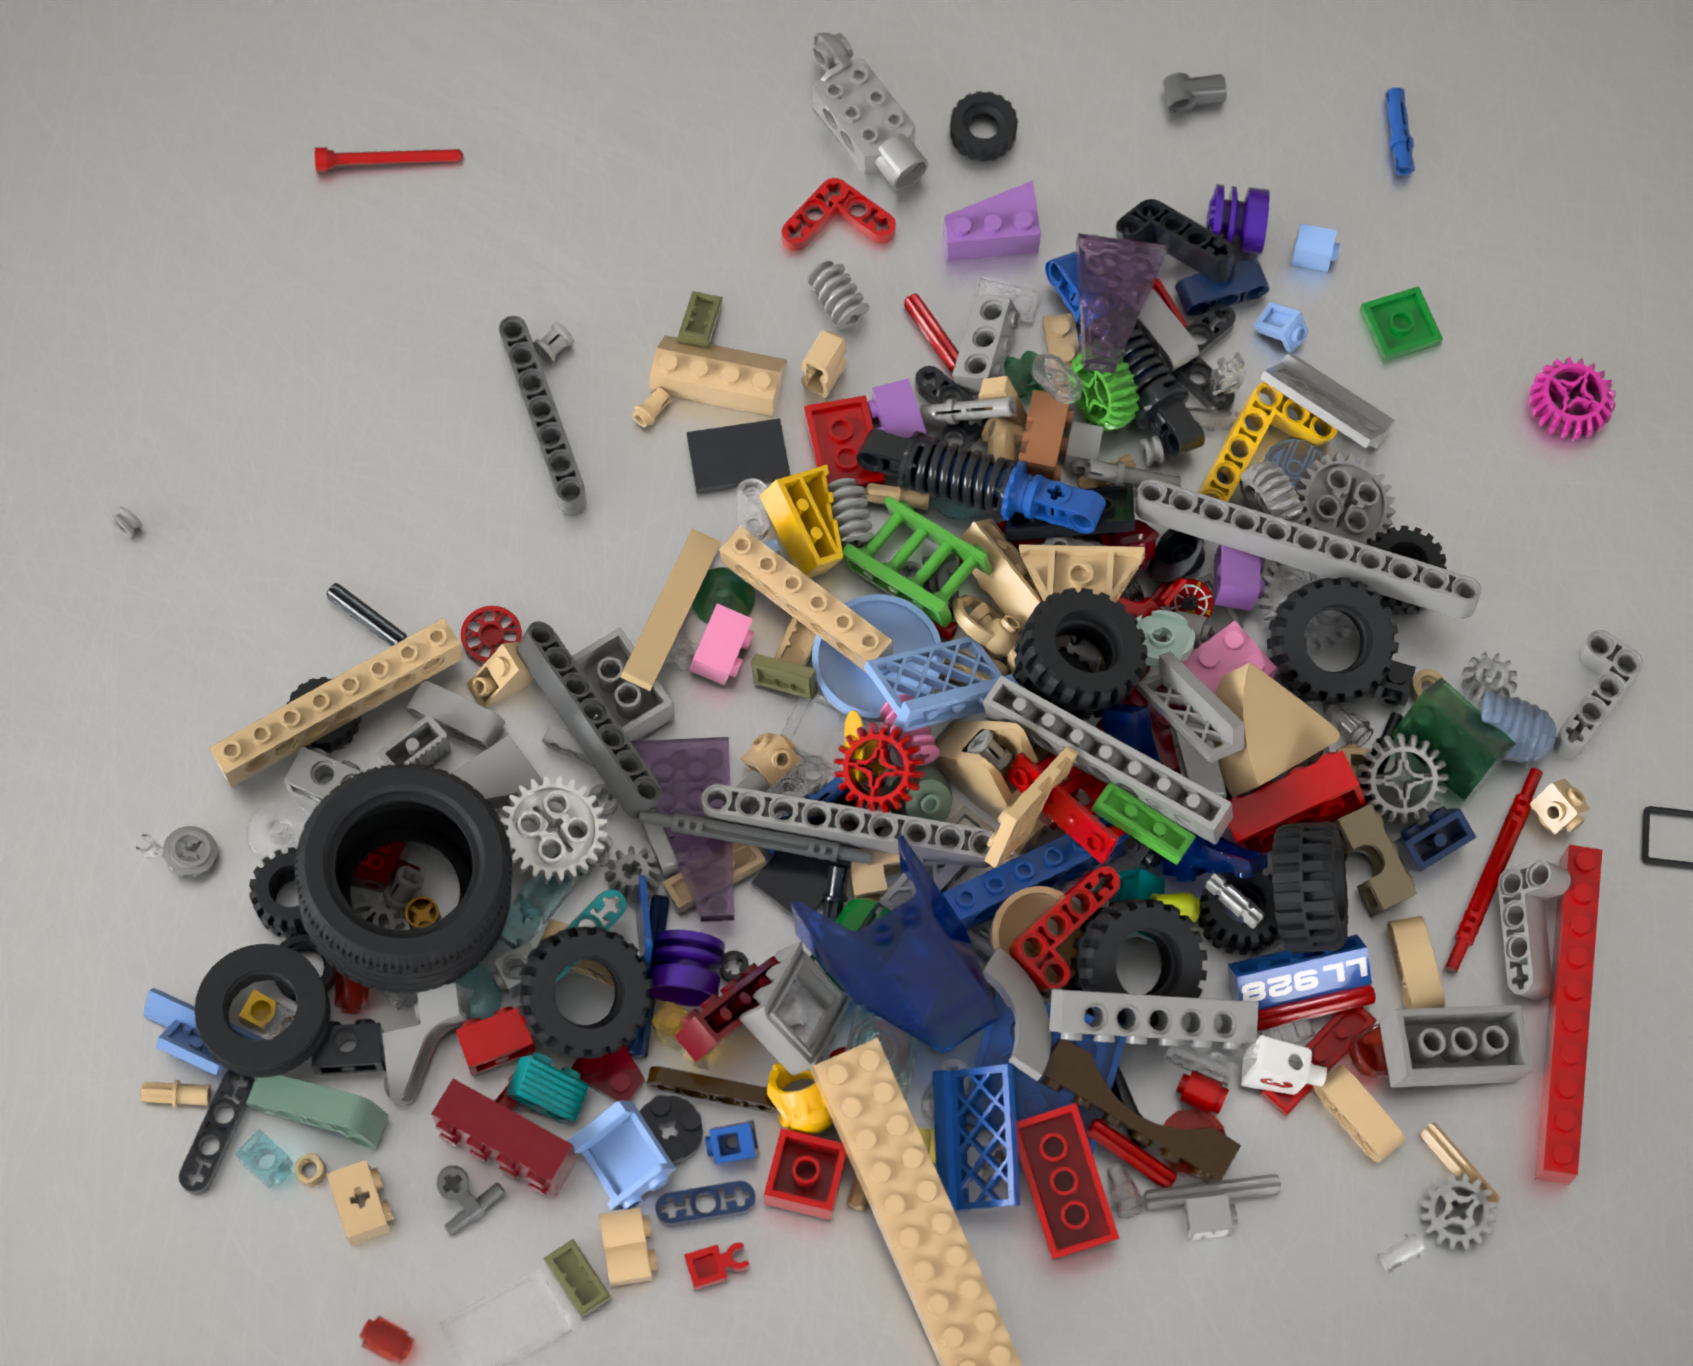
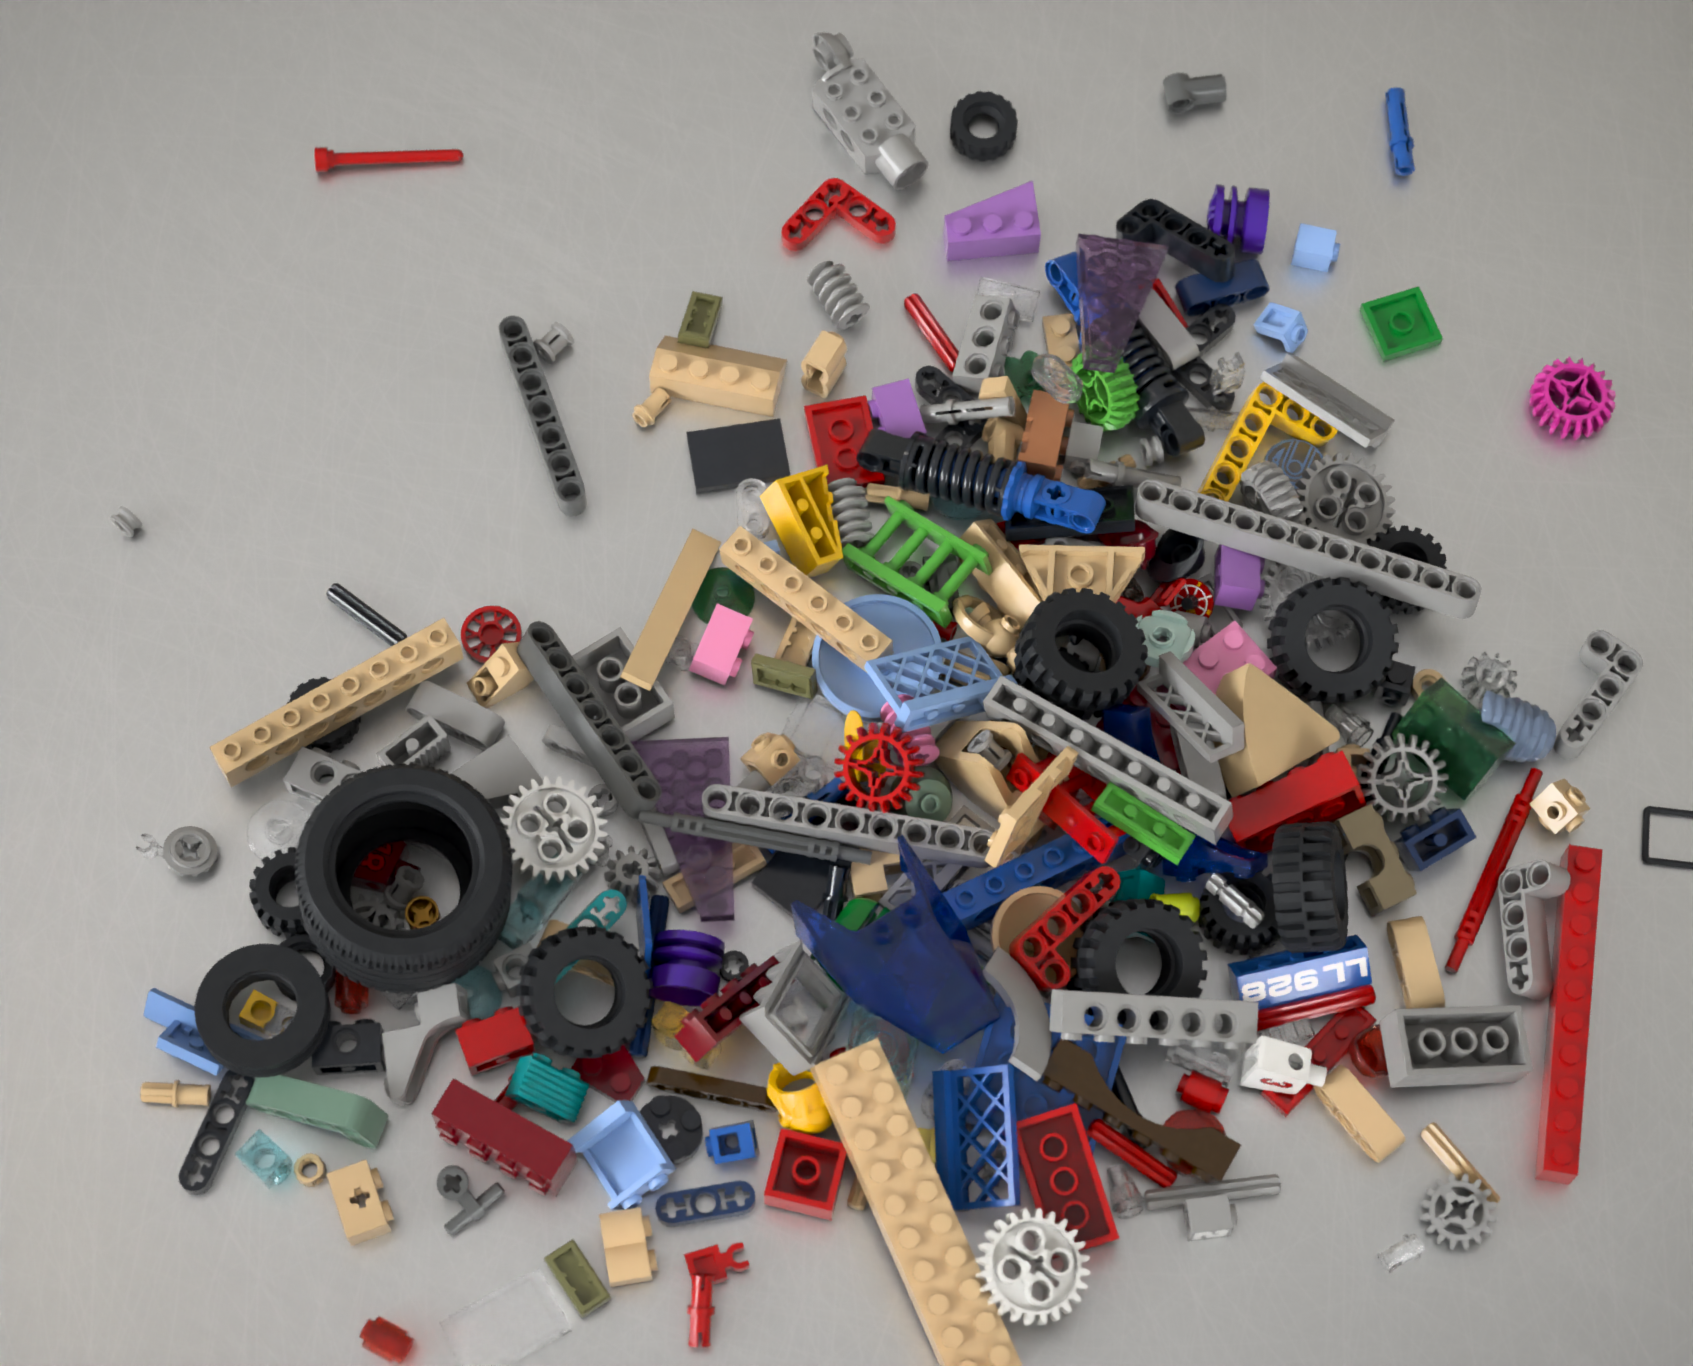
none -> red pin [687,1273,715,1347]
none -> white gear [975,1208,1090,1326]

